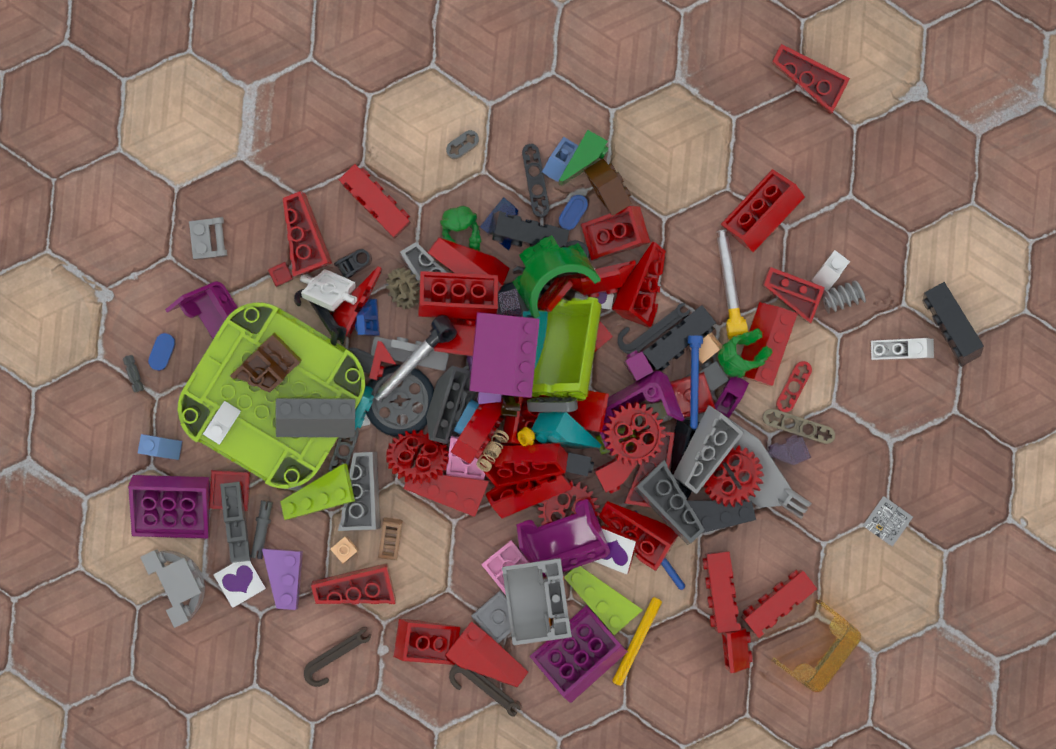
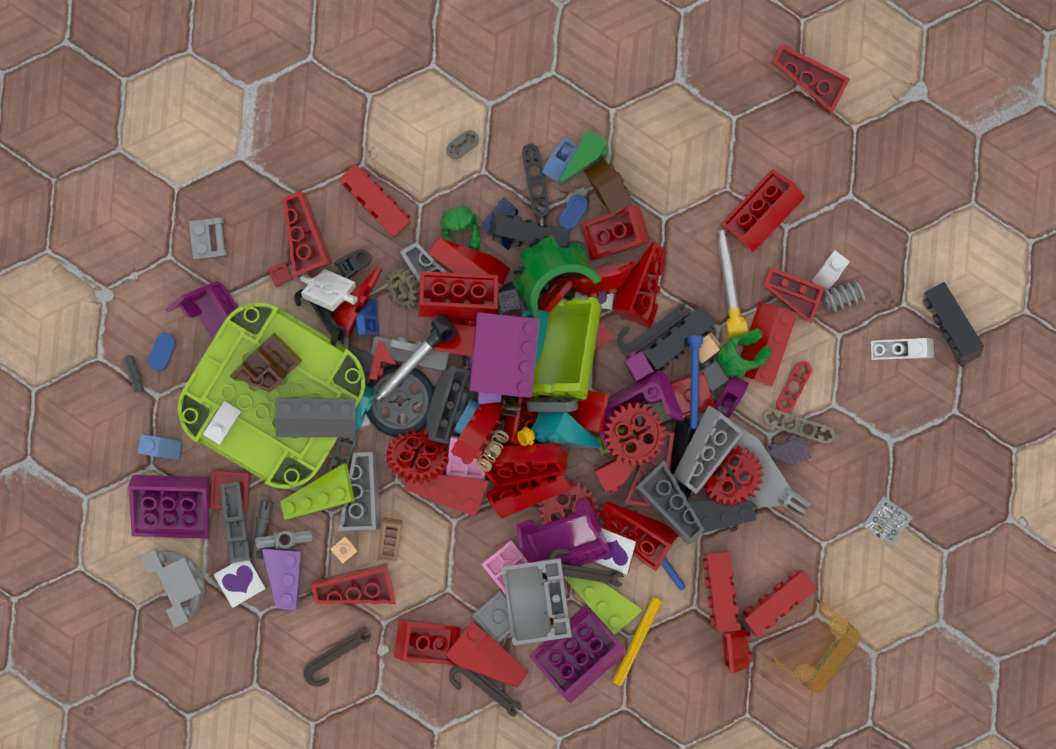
black brick [566,452,594,476] -> none
none -> light grey axle [255,530,312,549]
none -> dark brown piece [547,548,624,587]

